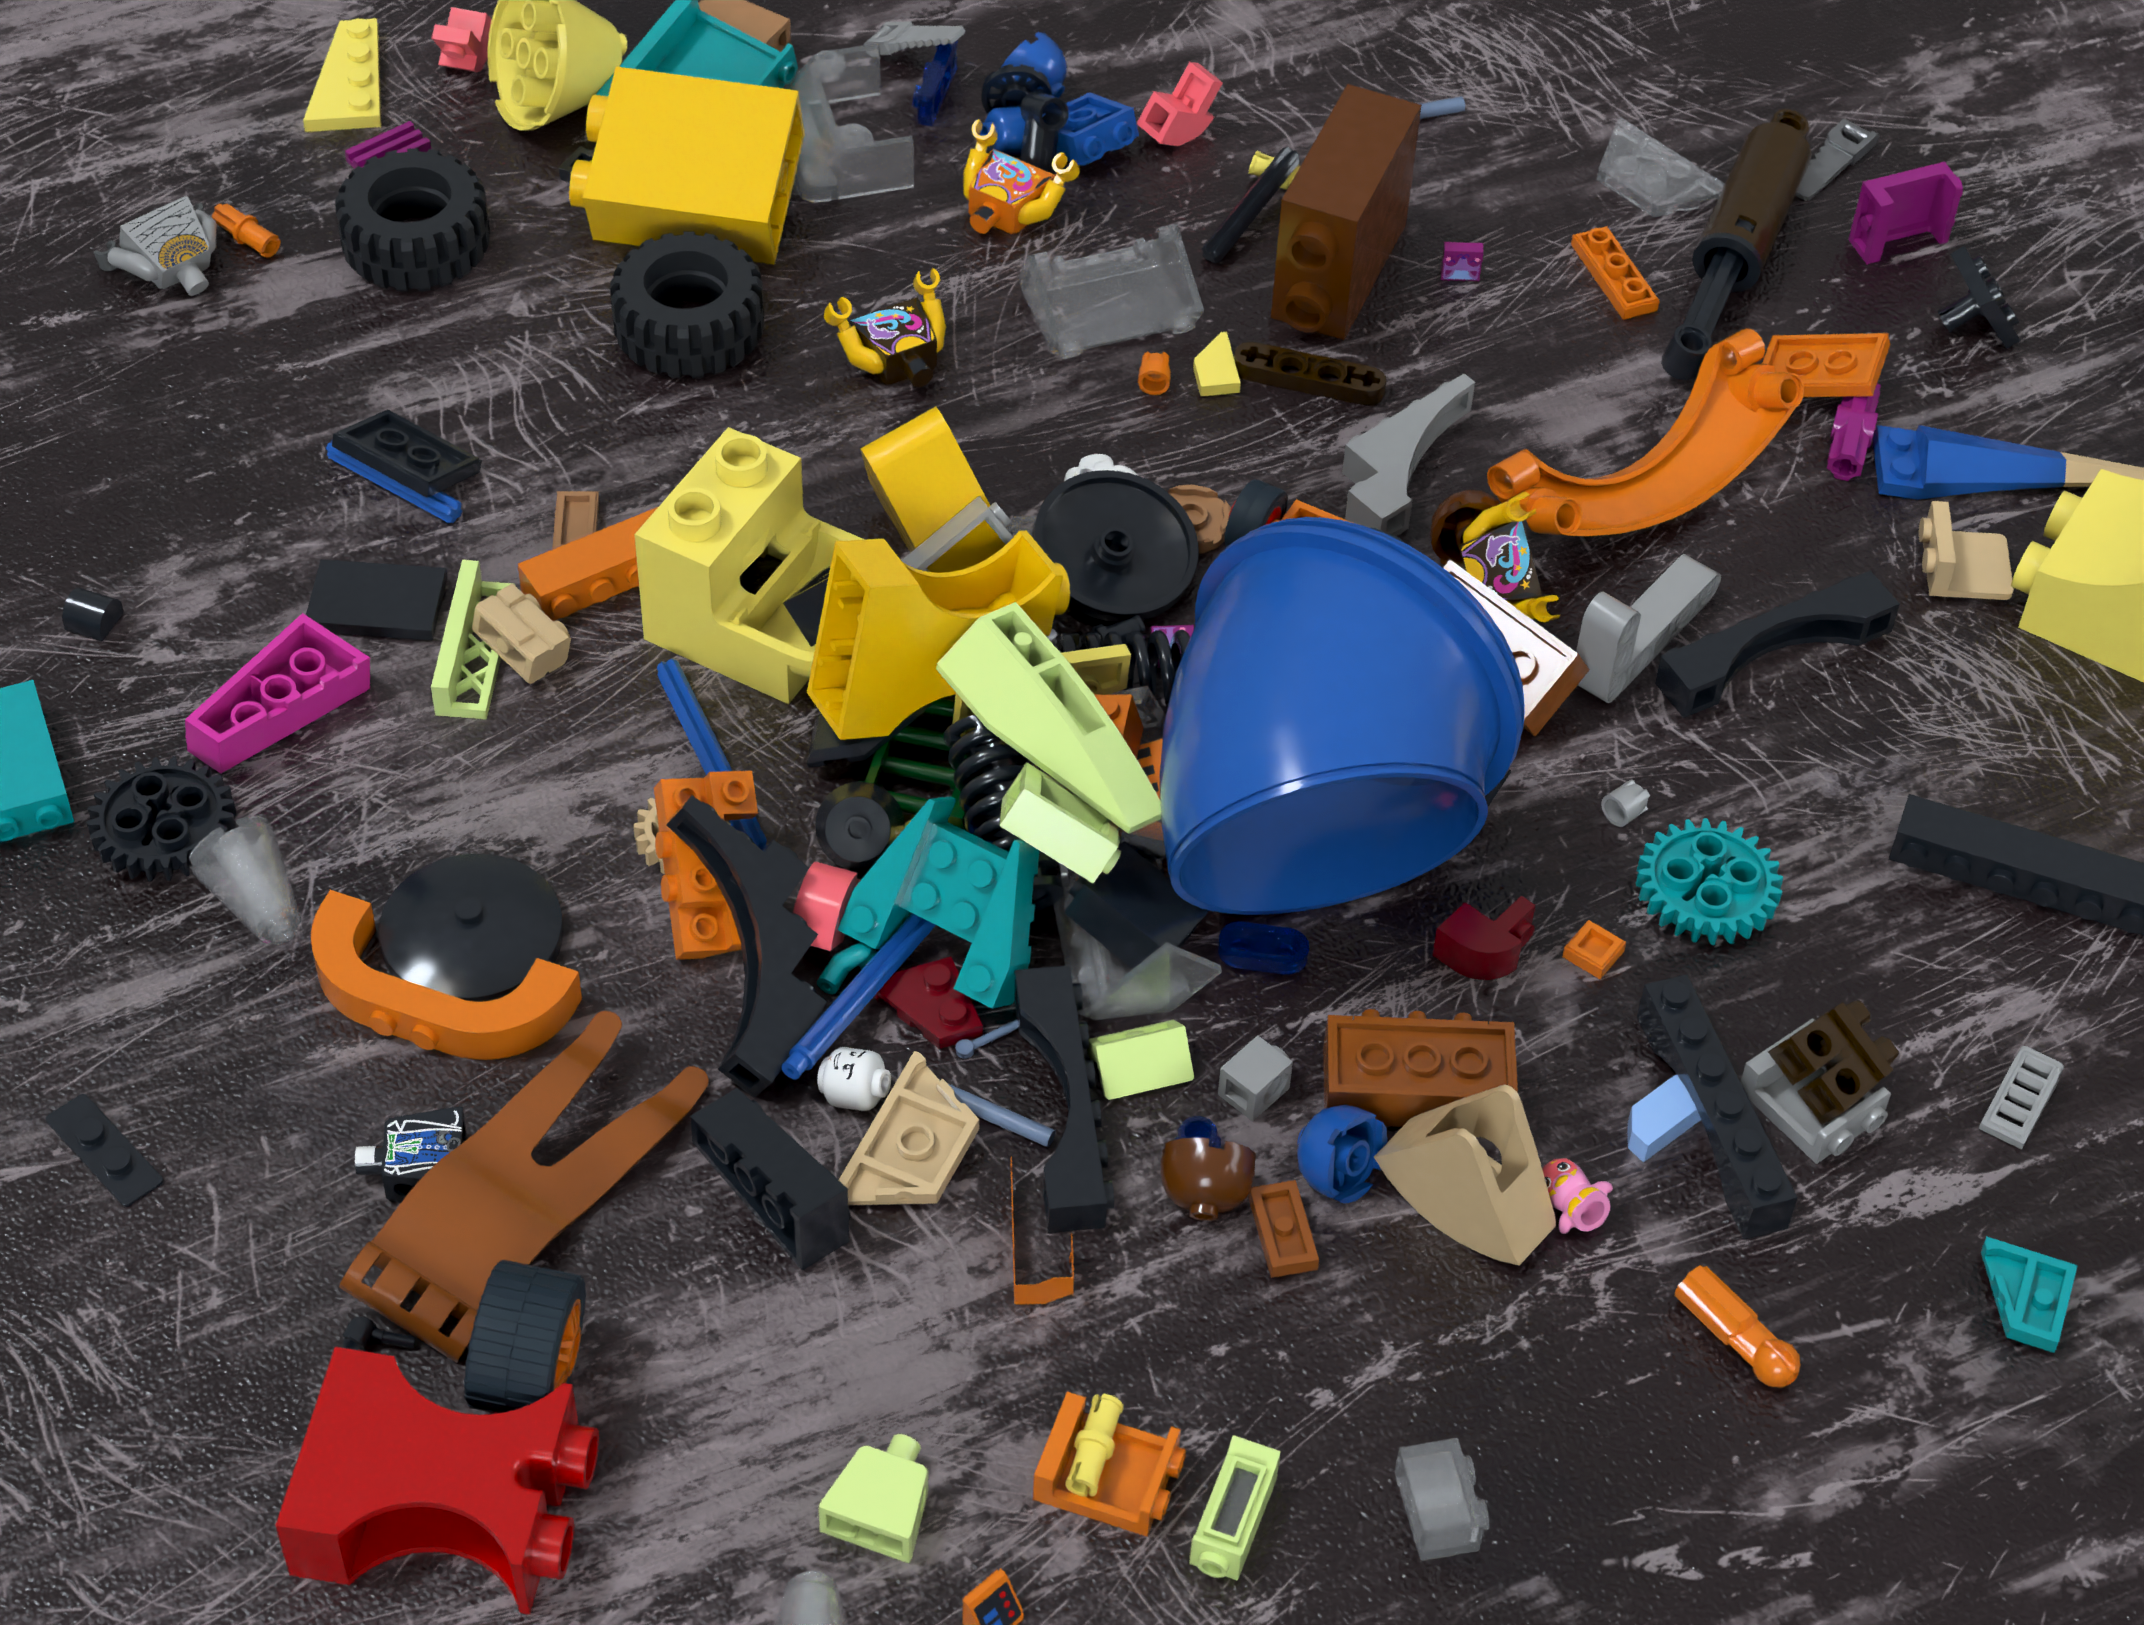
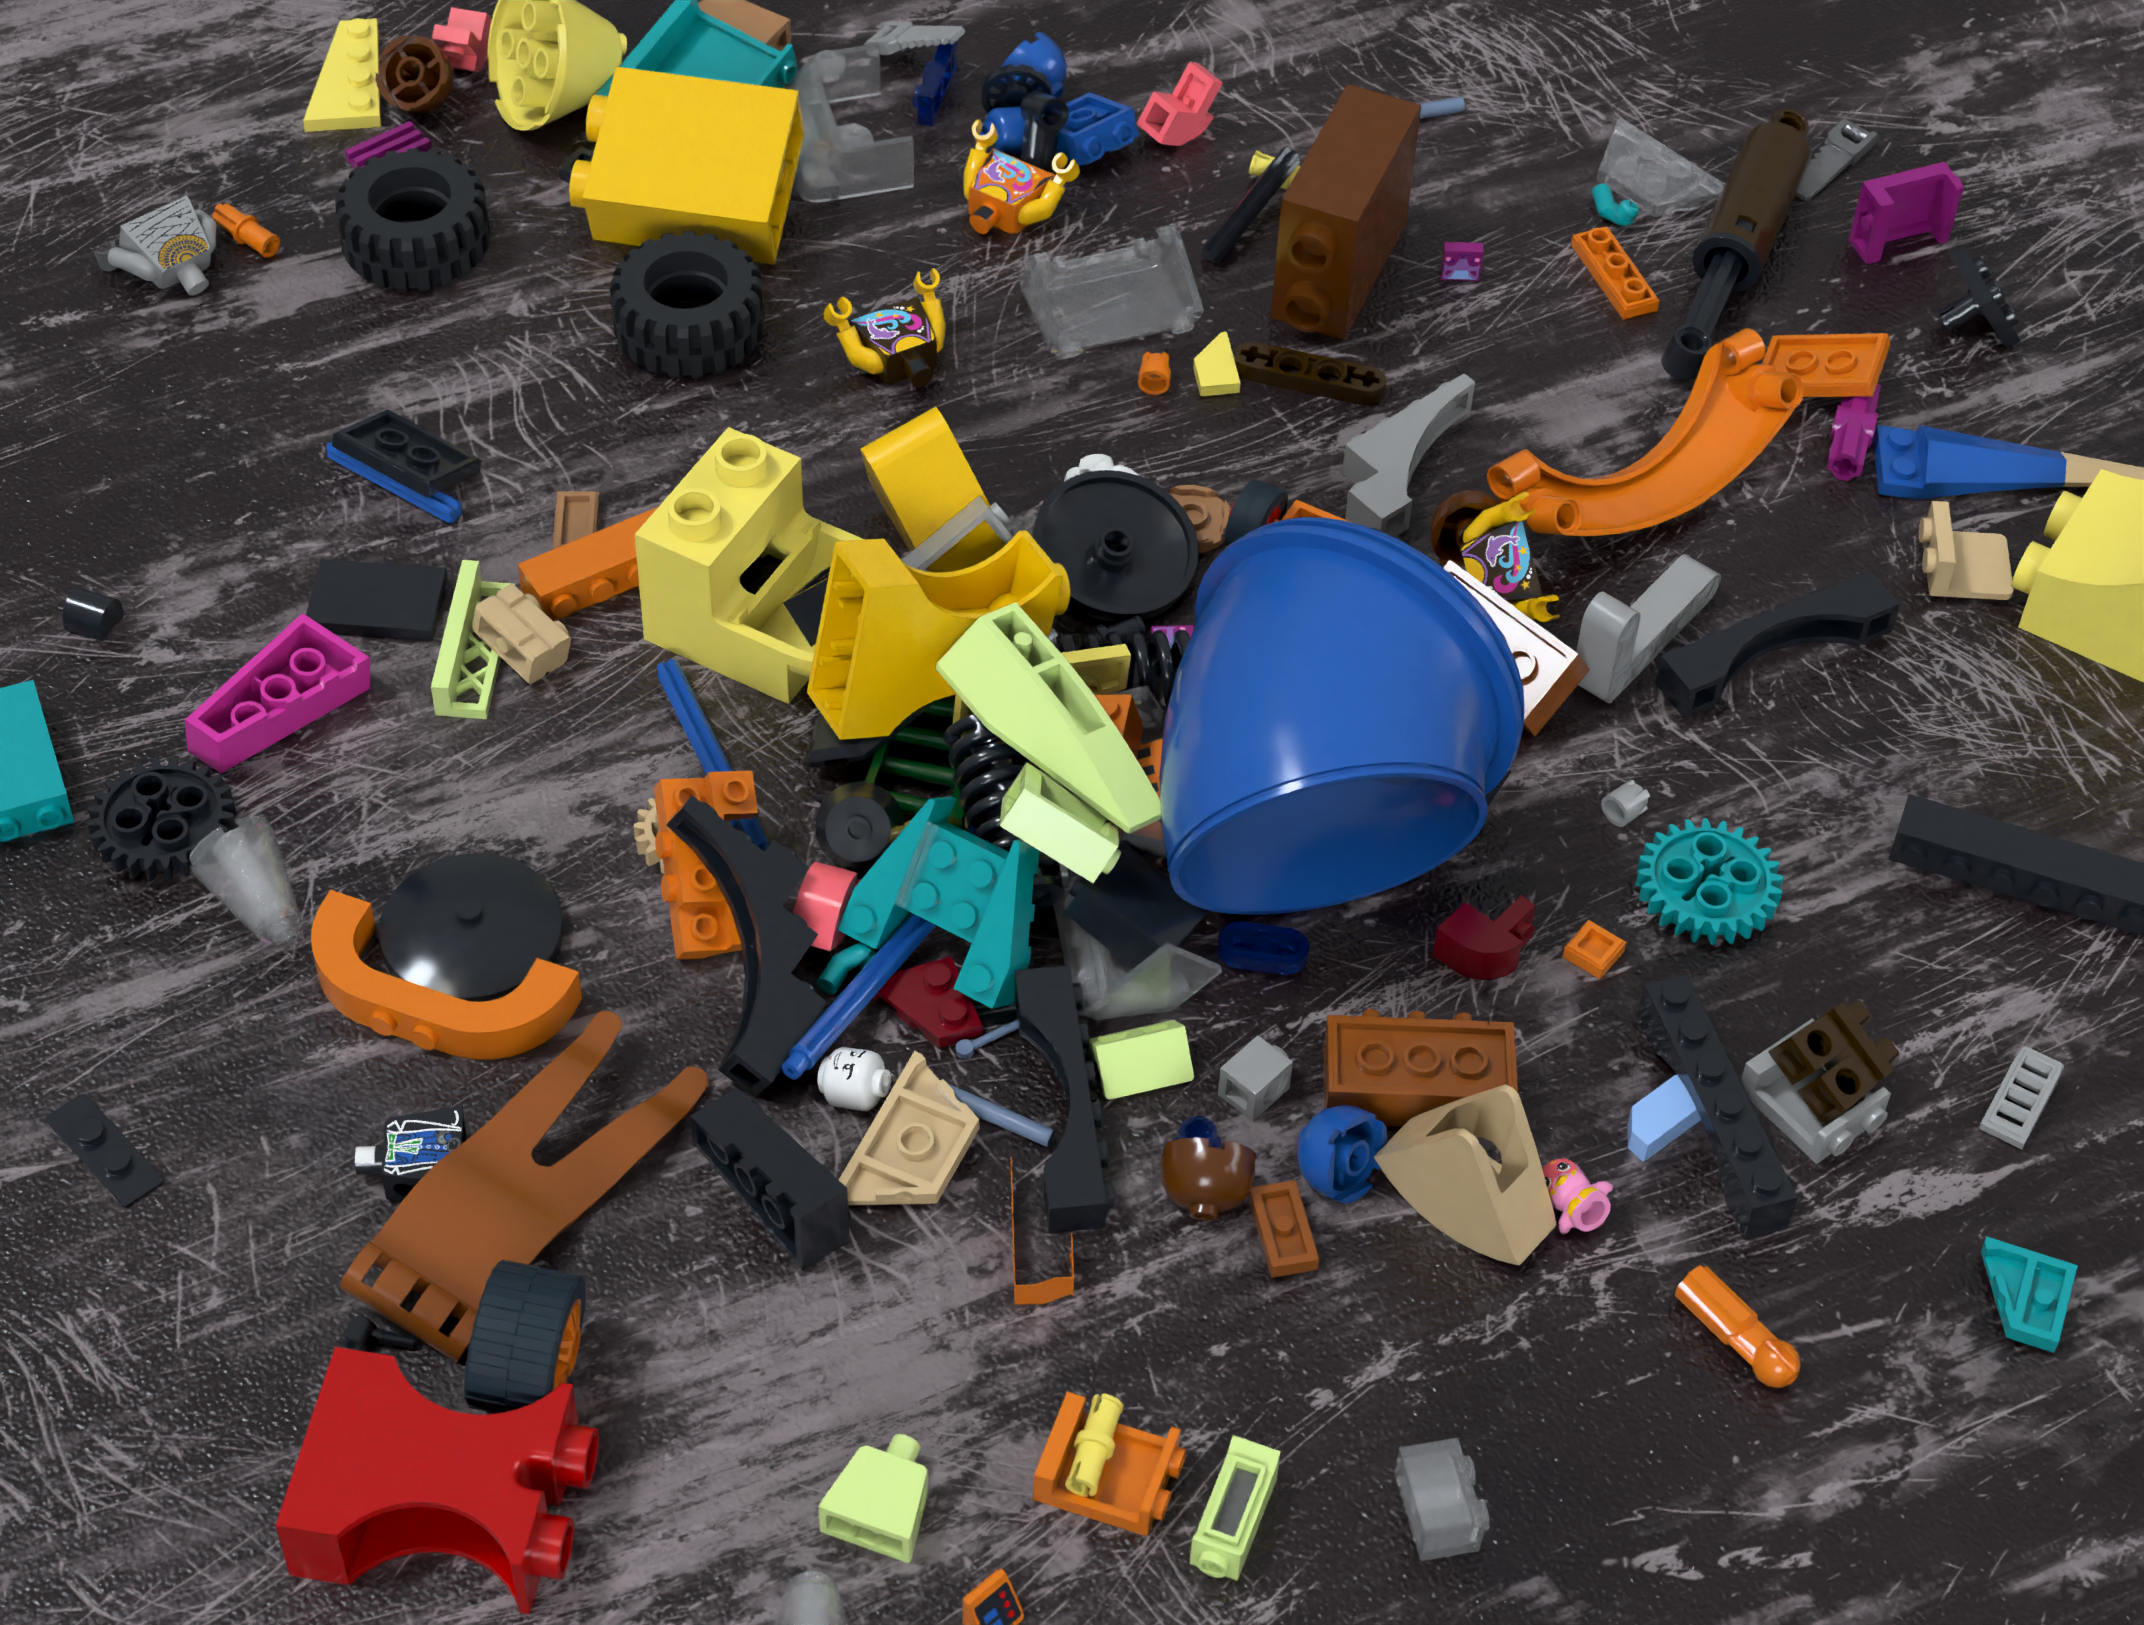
none -> reddish brown cylinder [376,35,454,113]
none -> teal arm [1592,184,1639,227]

